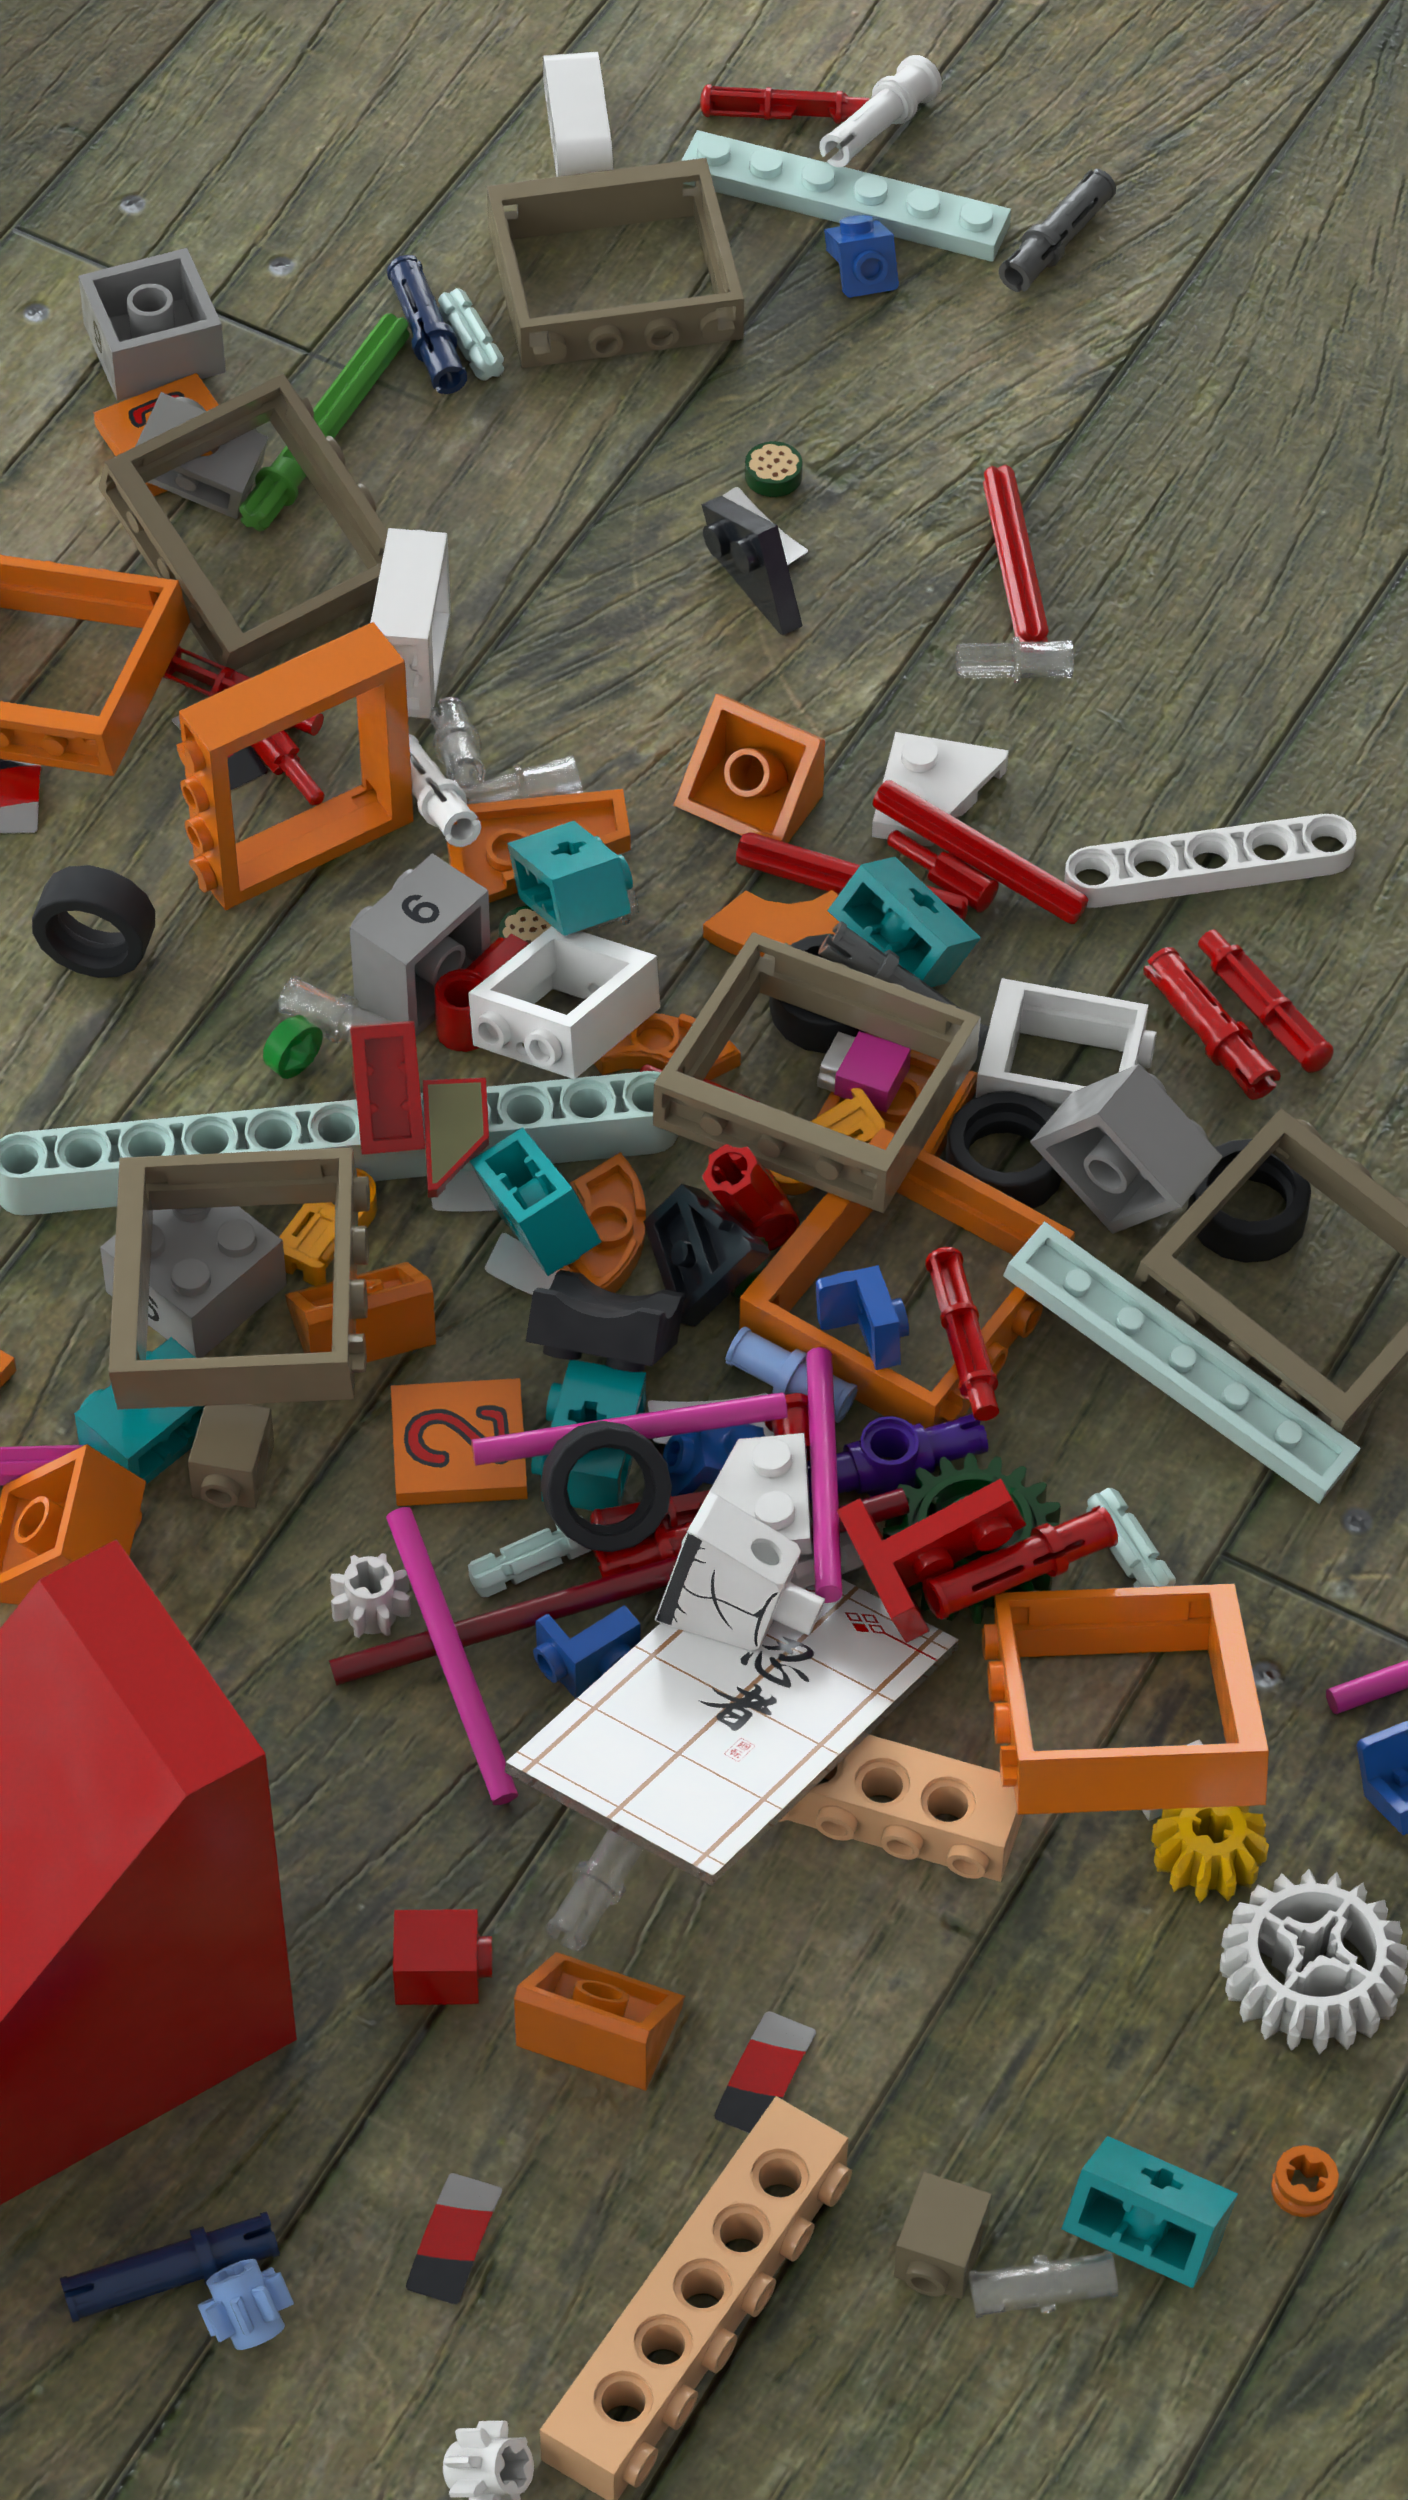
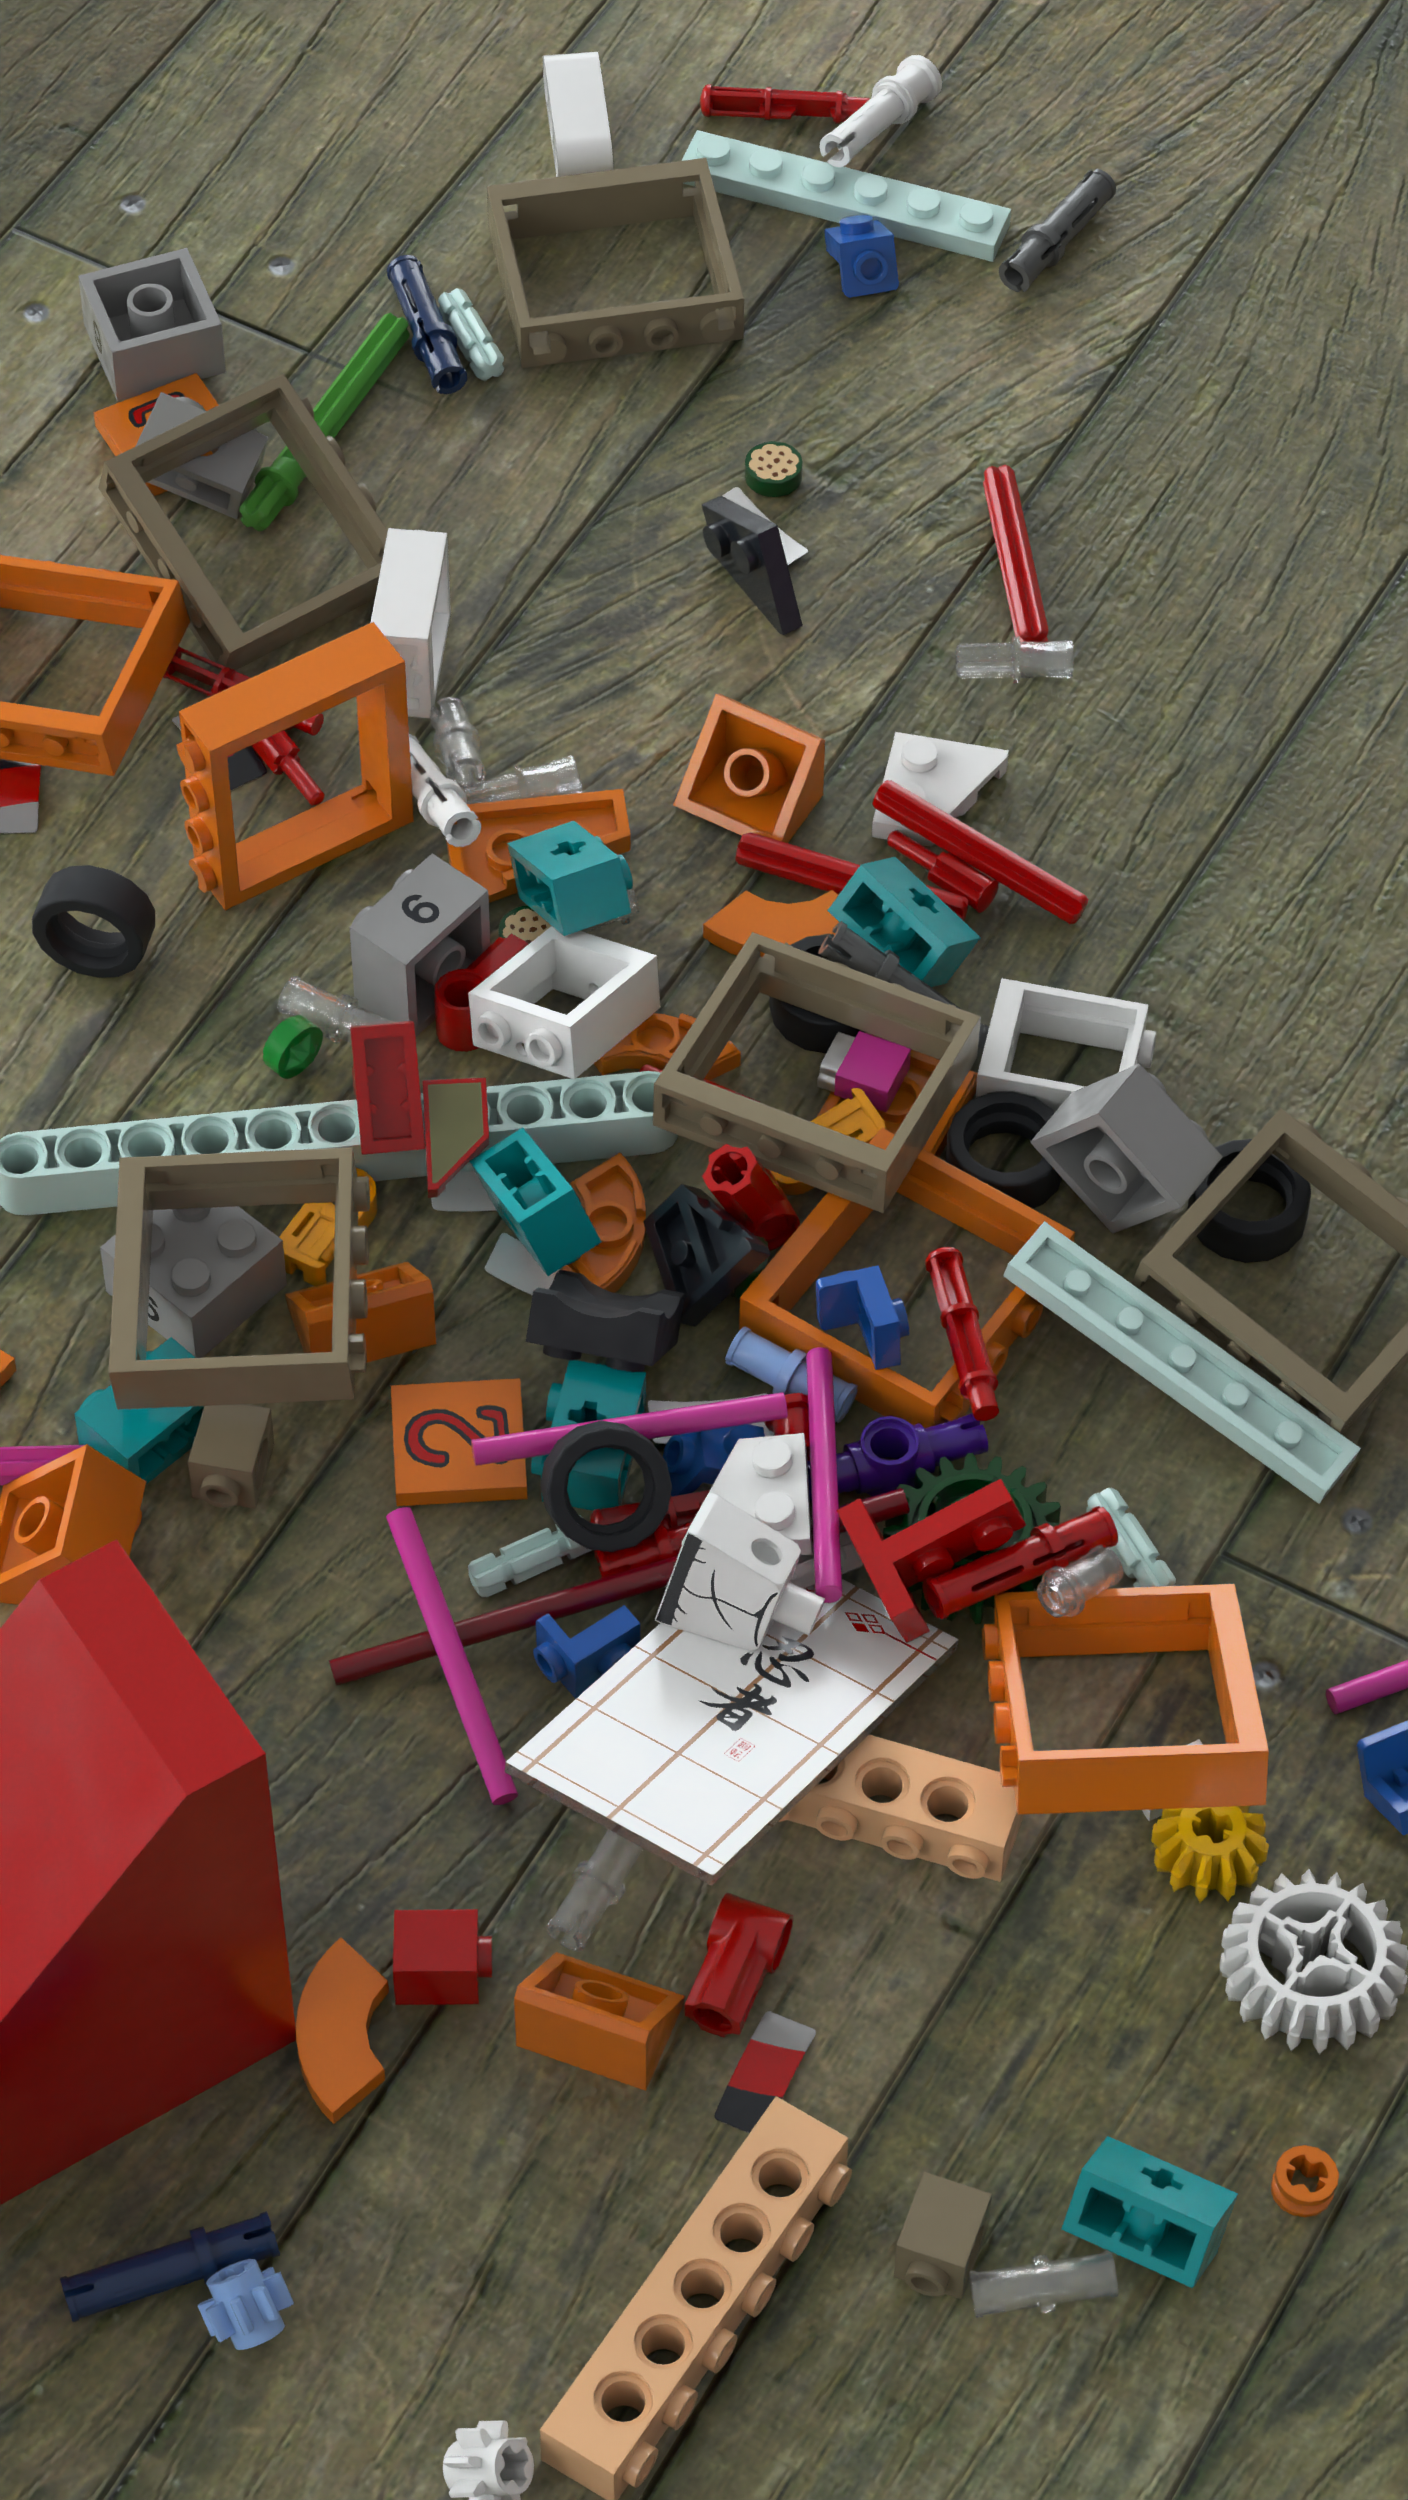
white gear [330,1553,411,1638] -> none
sticker [406,2173,502,2305] -> none
white beam [1064,814,1356,908] -> none
red pin [1143,947,1281,1100] -> none
red piece [1198,929,1334,1073] -> none
none -> orange tile [296,1937,389,2124]
none -> red piece [685,1893,794,2037]
none -> clear pin [1037,1545,1123,1617]

